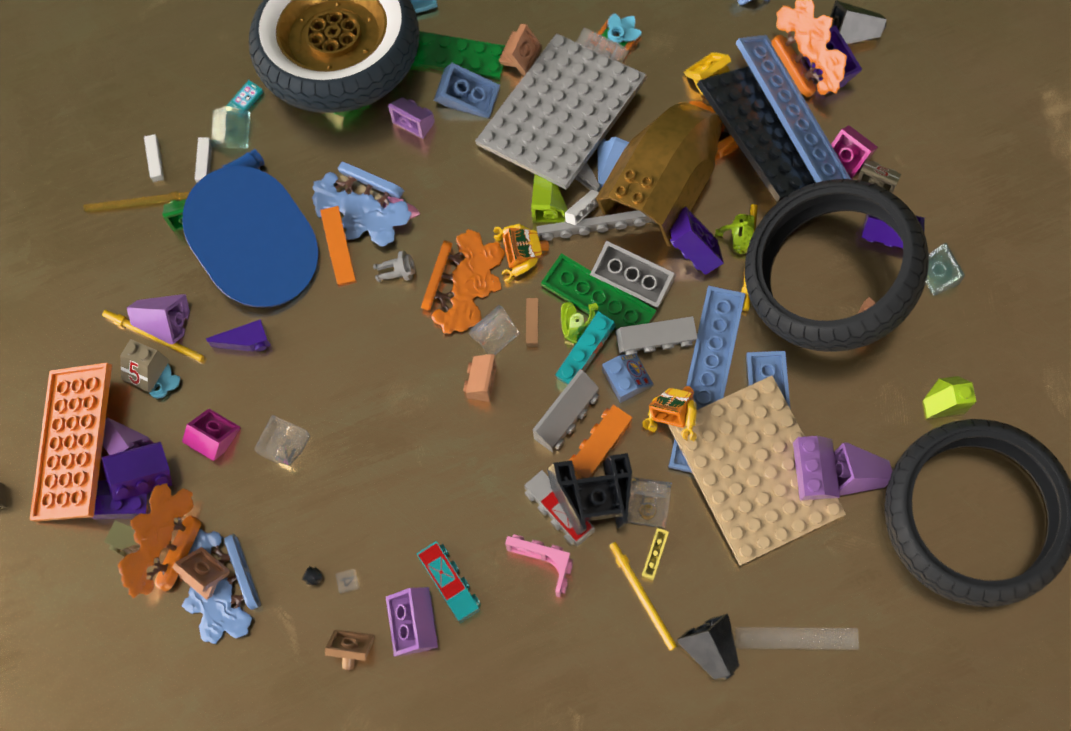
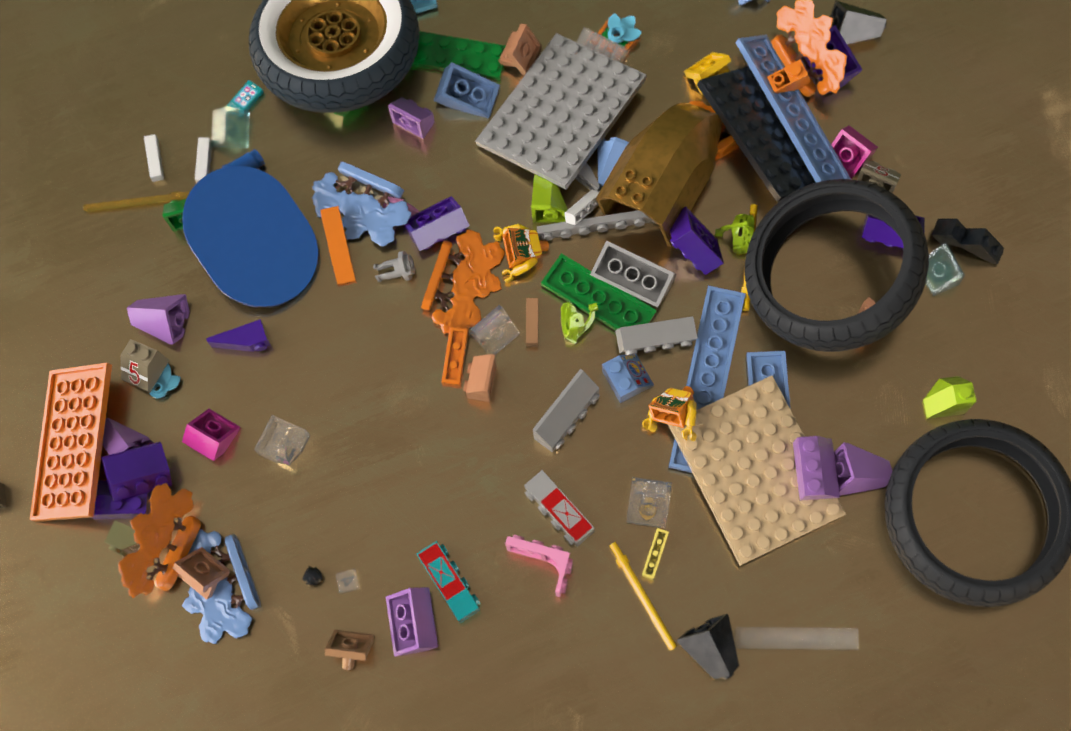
yellow bar [102,309,205,362] -> none
black wedge [547,453,632,535] -> none
teal brick [555,311,616,385] -> none
orange brick [569,405,633,479] -> none
none -> slope [404,196,469,251]
none -> orange tile [441,326,469,386]
none -> orange slope [767,59,811,93]
none -> black arch [932,218,1004,264]

